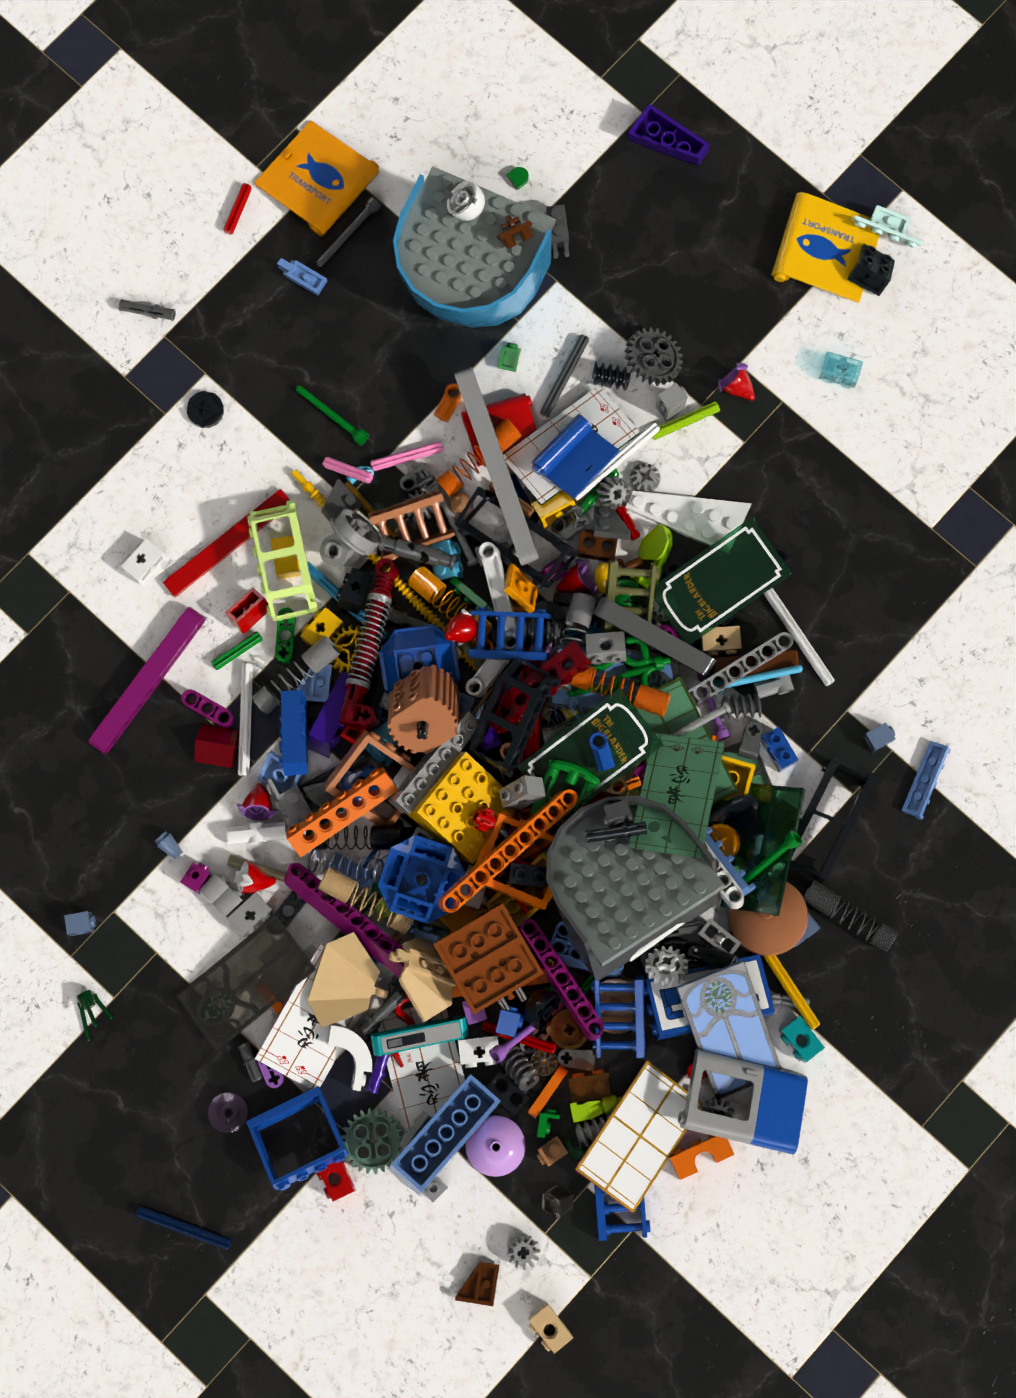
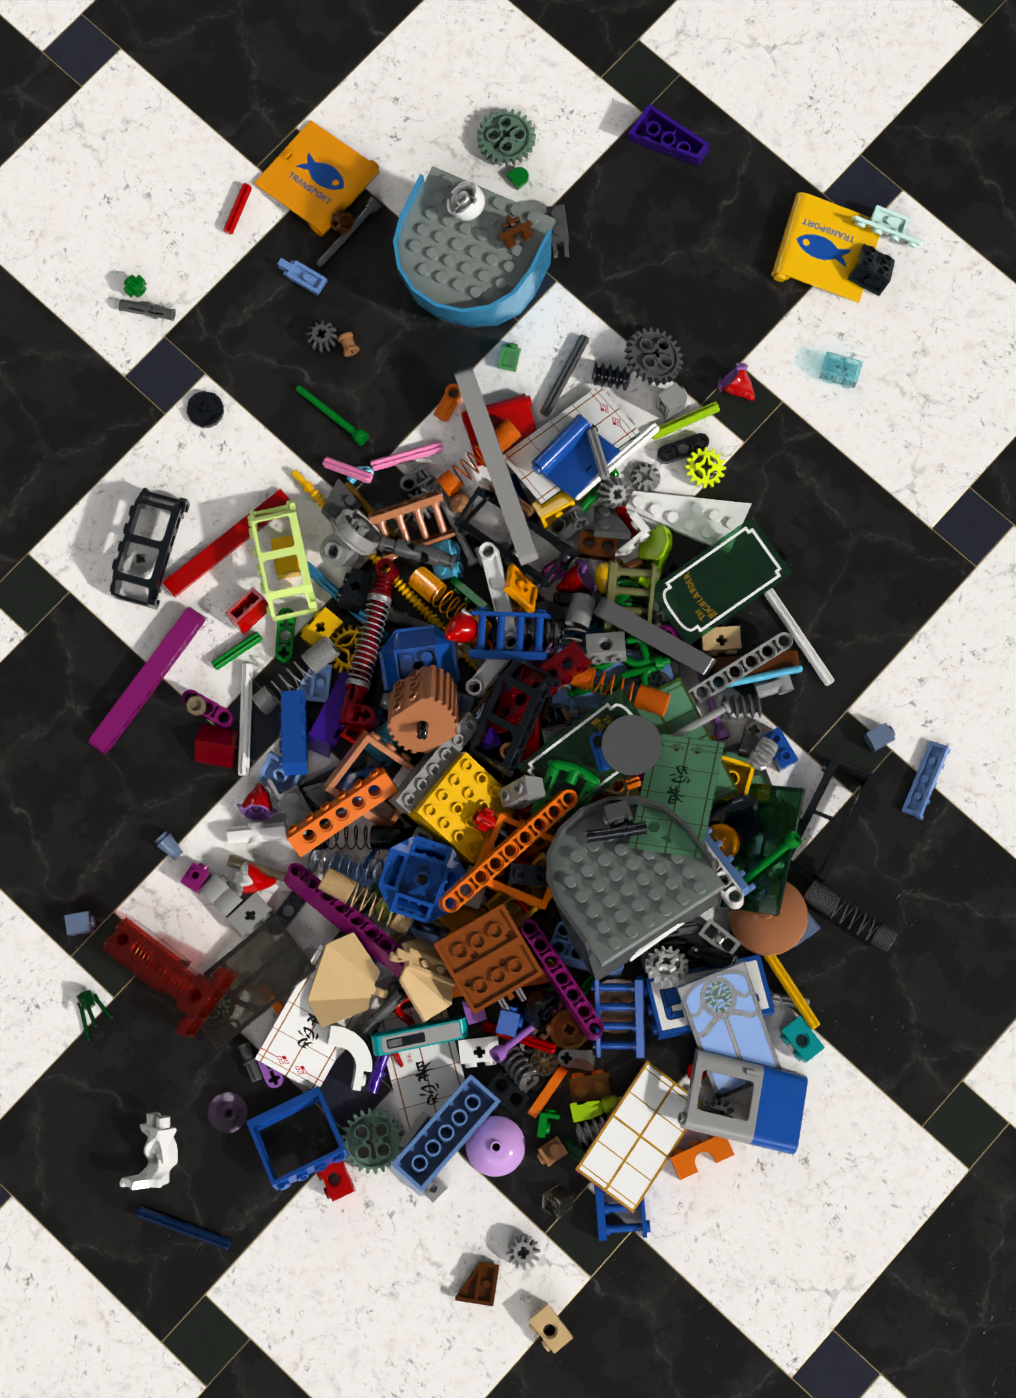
none -> clear red brick [102,917,240,1038]
none -> black windscreen [110,488,190,610]
none -> white hips [119,1112,178,1190]
none -> green gear [124,275,147,298]
none -> dark tan tile [186,696,206,716]
none -> dark grey gear [306,320,338,353]
none -> reddish brown gear [331,209,354,234]
none -> medium nougat bush [337,332,359,357]
none -> sand green gear [477,108,536,167]
none -> light grey axle [587,428,610,480]
none -> dark grey piece [602,715,662,775]
none -> white bracket [618,512,652,555]
none -> black beam [657,433,709,464]
none -> neon yellow gear [684,447,726,489]
none -> light grey gear [747,737,778,771]

